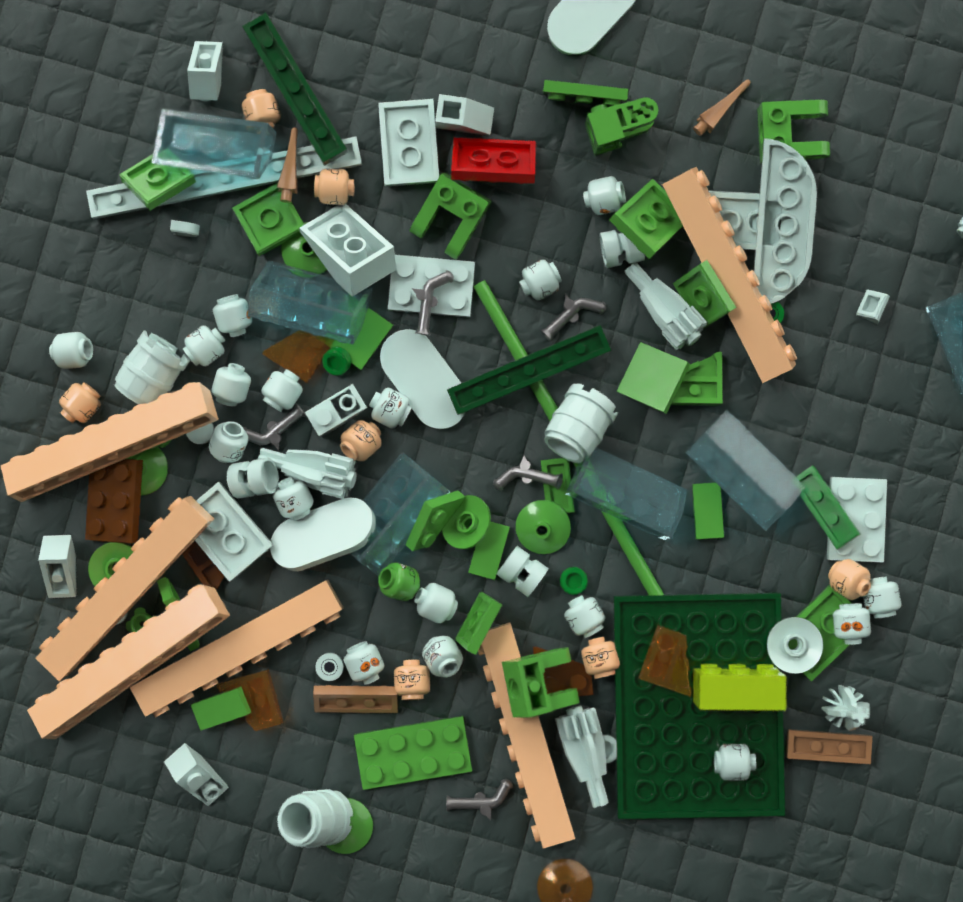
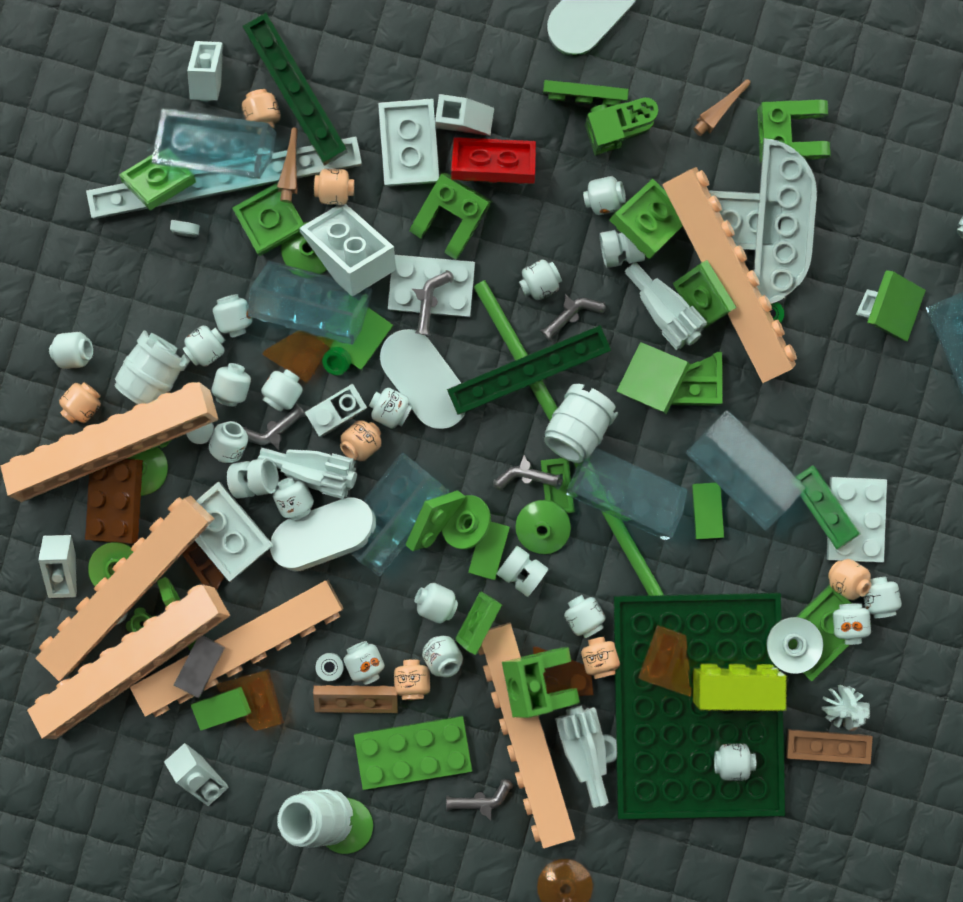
bright green head [378,562,420,601] -> none
green tile [560,567,588,595] -> none
none -> flat silver tile [174,635,225,698]
none -> bright green tile [867,270,926,342]

